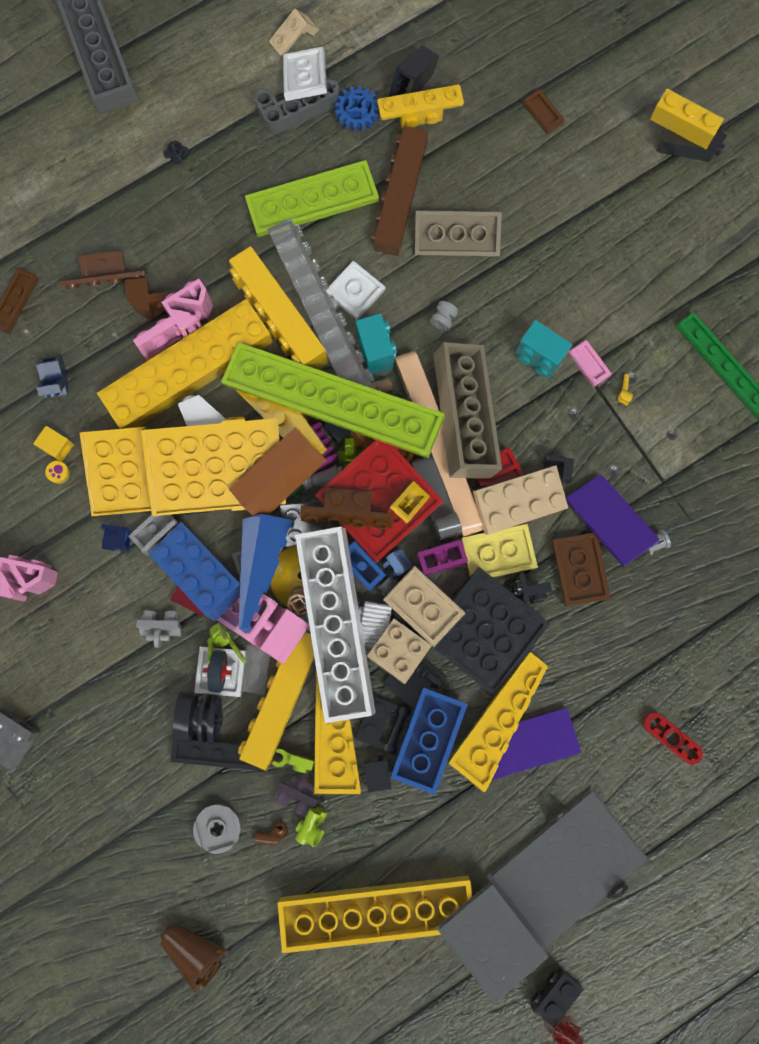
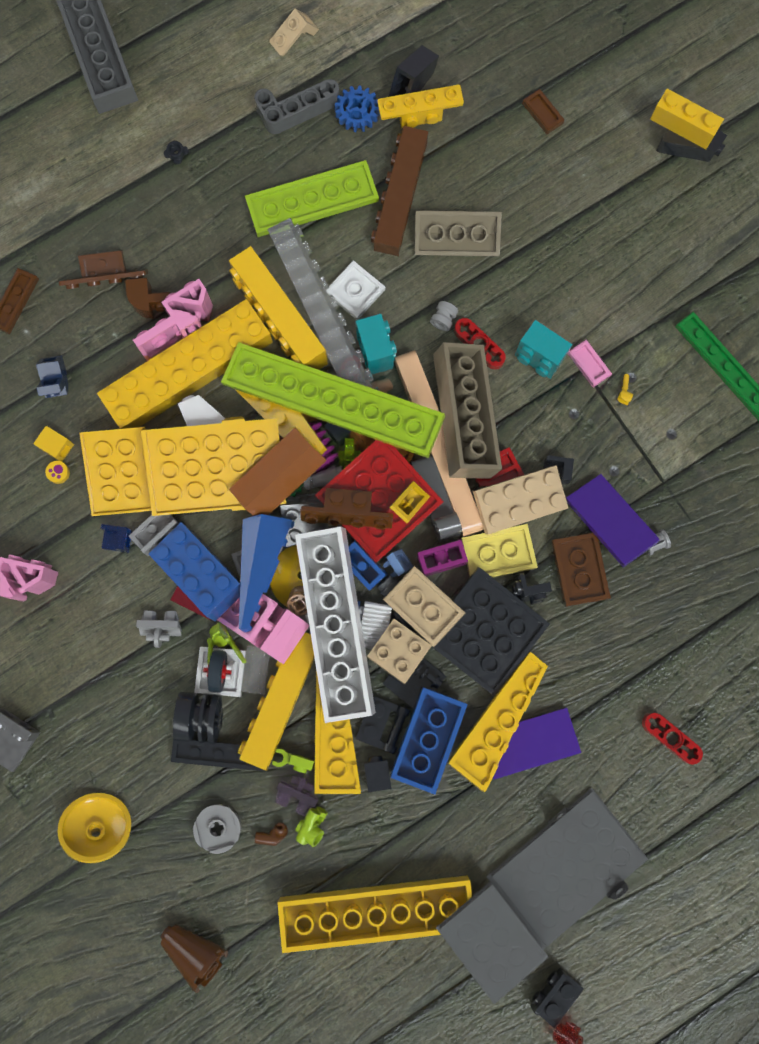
white tile [283,47,327,101] -> none
none -> yellow dish [57,793,131,863]
none -> red beam [454,318,506,370]

